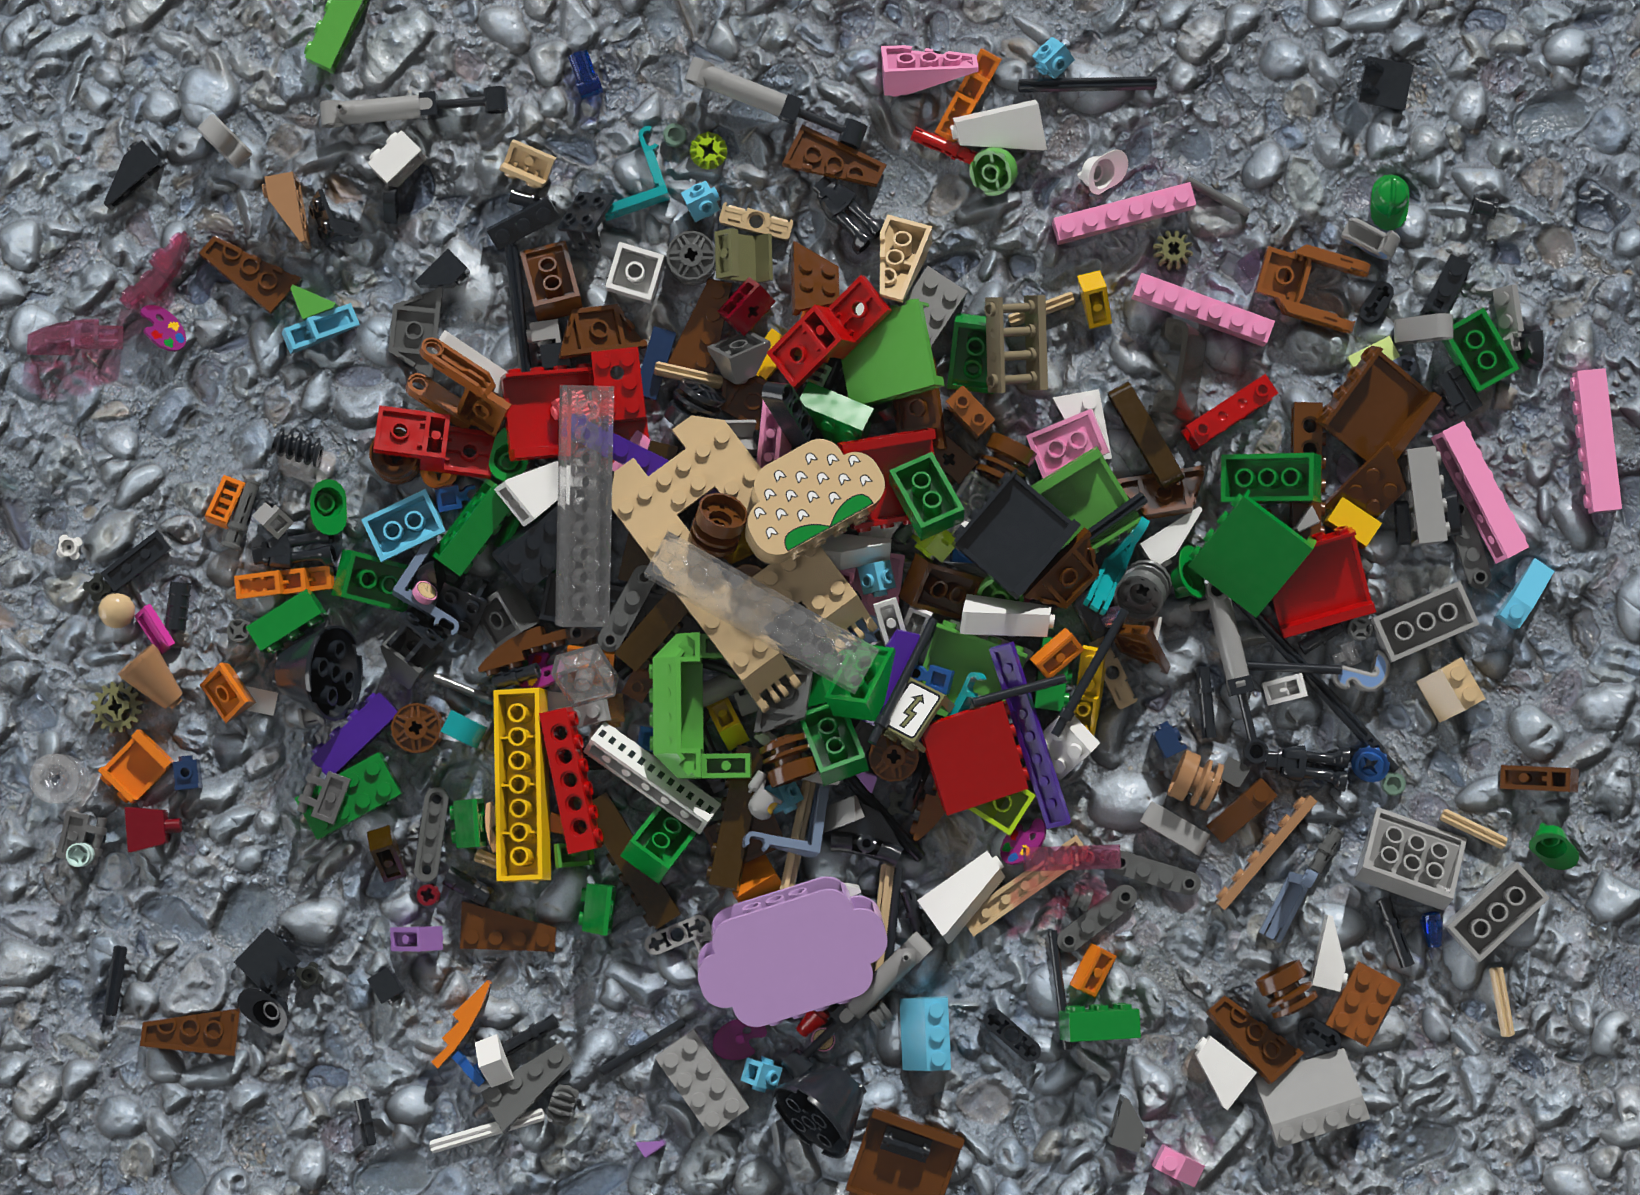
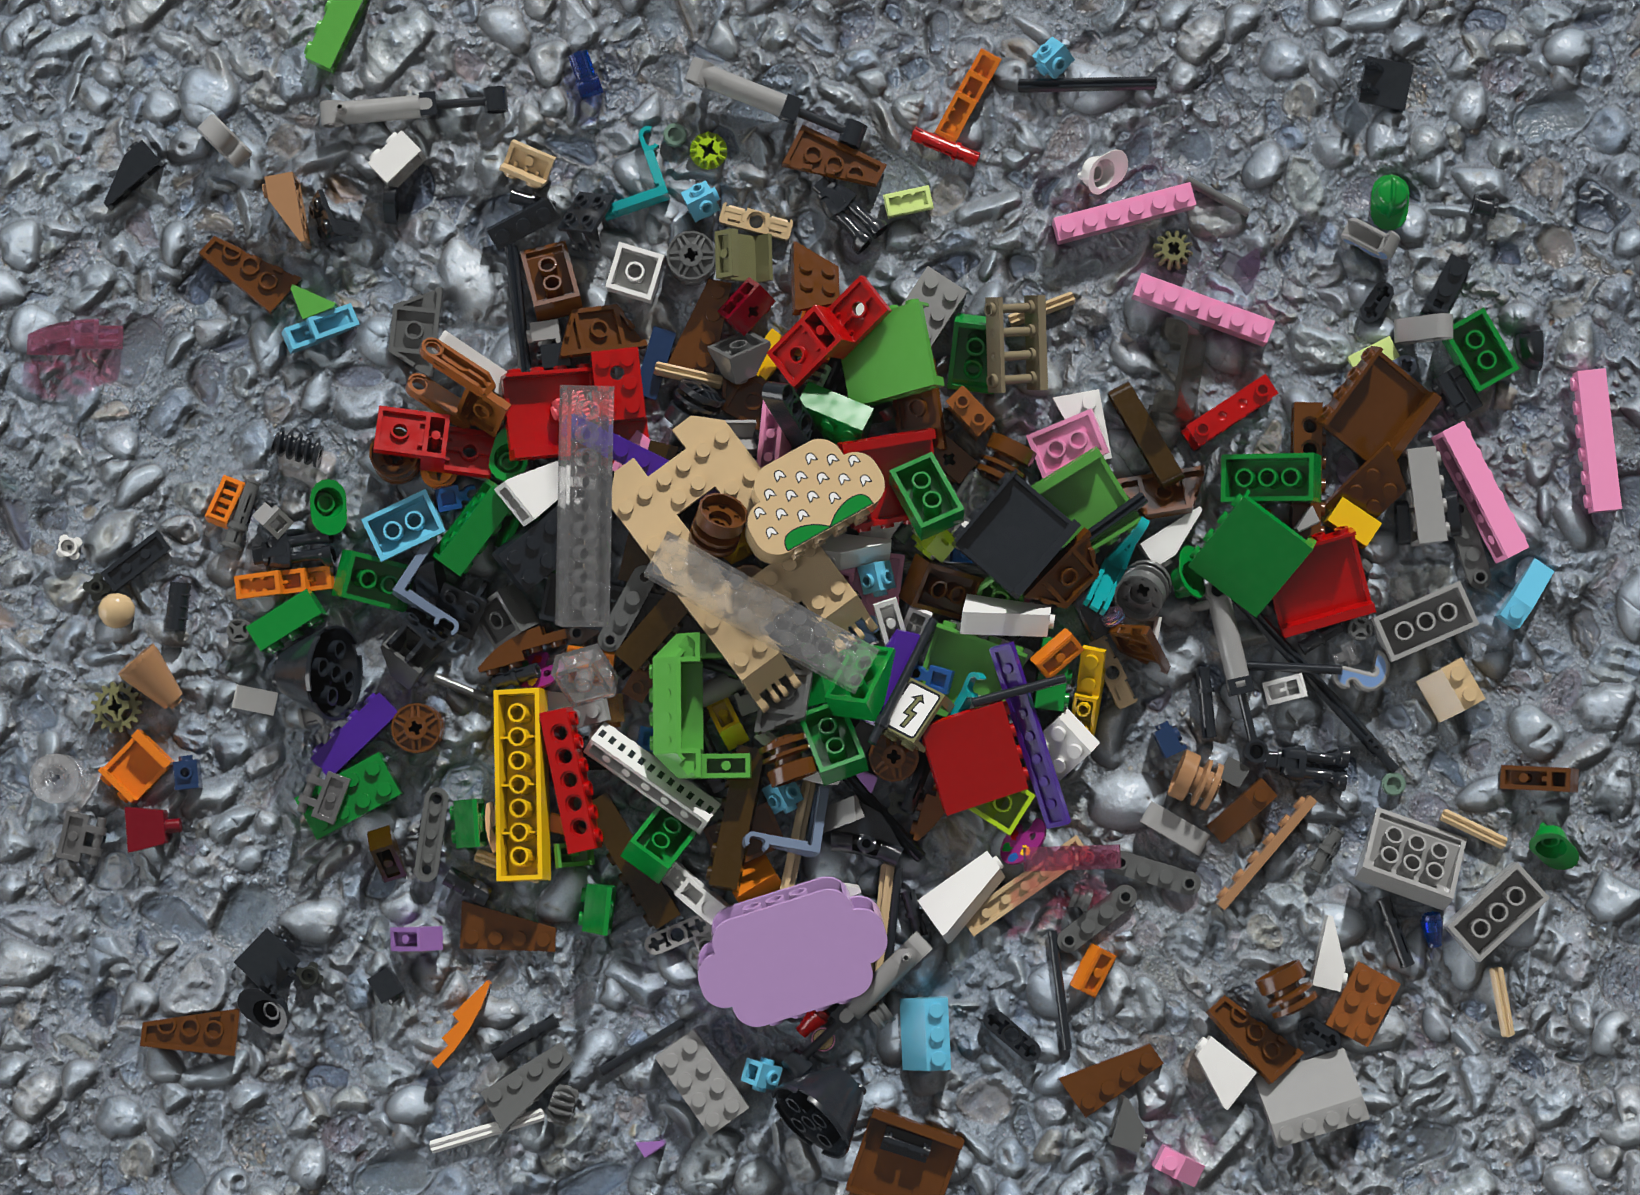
light aqua wheel [66,843,95,867] -> none
black axle [103,945,127,1016] -> none
clear pink slope [119,231,192,310] -> none
dark pink tile [135,604,175,655] -> none
magenta piece [140,305,186,352] -> none
orange slope [200,662,256,723] -> none
black axle [354,1098,376,1147] -> none
tile [412,581,437,605] -> none
black slope [415,249,470,288] -> none
dark red bush [417,884,441,906] -> none
teal brick [440,710,488,749] -> none
blue plate [451,1050,486,1087] -> none
white slope [475,1034,514,1088] -> none
magenta piece [713,1019,767,1060] -> none
light grey piece [748,770,783,820] -> none
tan wedge [880,214,932,303] -> none
bright pink wedge [881,45,978,97] -> none
white slope [950,100,1047,151] -> none
bright green cylinder [969,147,1018,196] -> none
black bar [1051,608,1130,737] -> none
green brick [1059,1003,1141,1042] -> none
yellow slope [1077,270,1112,329] -> none
dark orange plate [1254,244,1371,333] -> none
sand blue hinge [1258,869,1318,943] -> none
blue gear [1351,745,1390,782] -> none
light grey hinge [1492,285,1524,352] -> none
none -> white slope [662,861,730,925]
none -> yellowish green plate [883,185,934,219]
none -> reddish brown wing [1058,1043,1164,1118]

